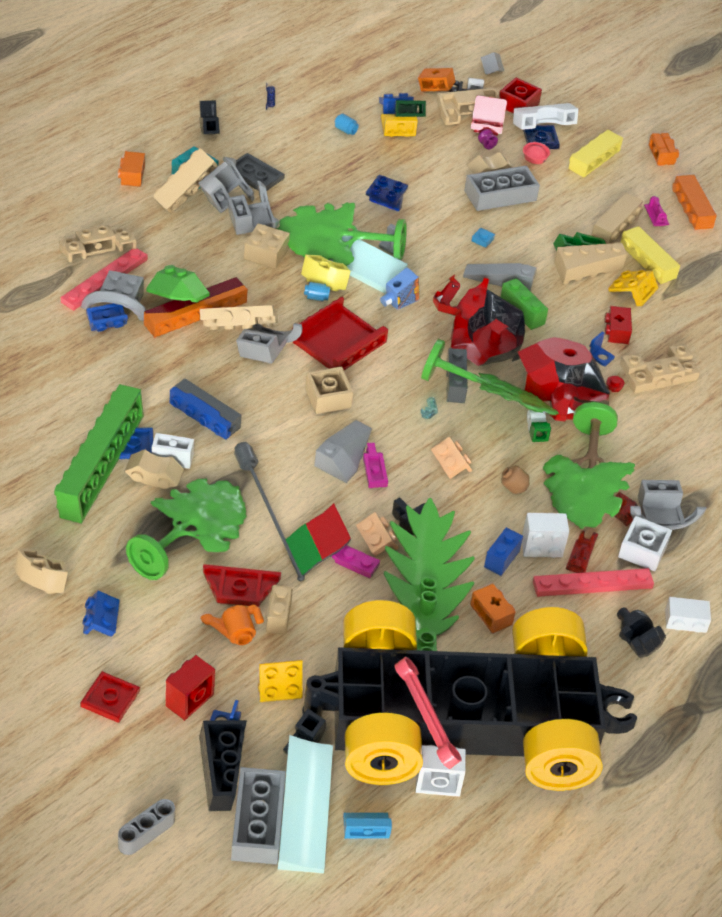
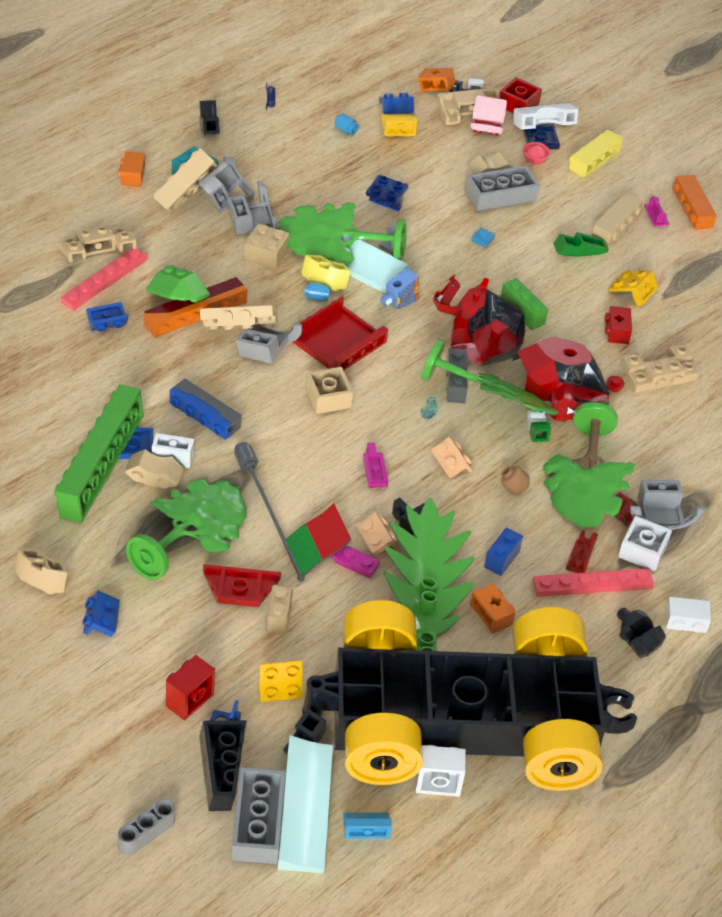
red tile [80,671,140,723] -> none
light grey piece [81,270,147,321] -> none
orange piece [200,605,264,645] -> none
dark grey tile [236,153,285,191] -> none
light grey wedge [314,420,372,483] -> none
coral piece [394,657,462,769] -> none
dark green torso [395,100,426,117] -> none
light grey wedge [463,263,537,291] -> none
magenta wheel [478,129,498,150] -> none
light grey panel [481,52,504,75] -> none
white brick [522,513,569,558] -> none
tan wedge [554,243,627,285] -> none
blue bracket [589,331,615,366] -> none
light yellow brick [620,226,680,284] -> none
orange brick [648,133,679,165] -> none

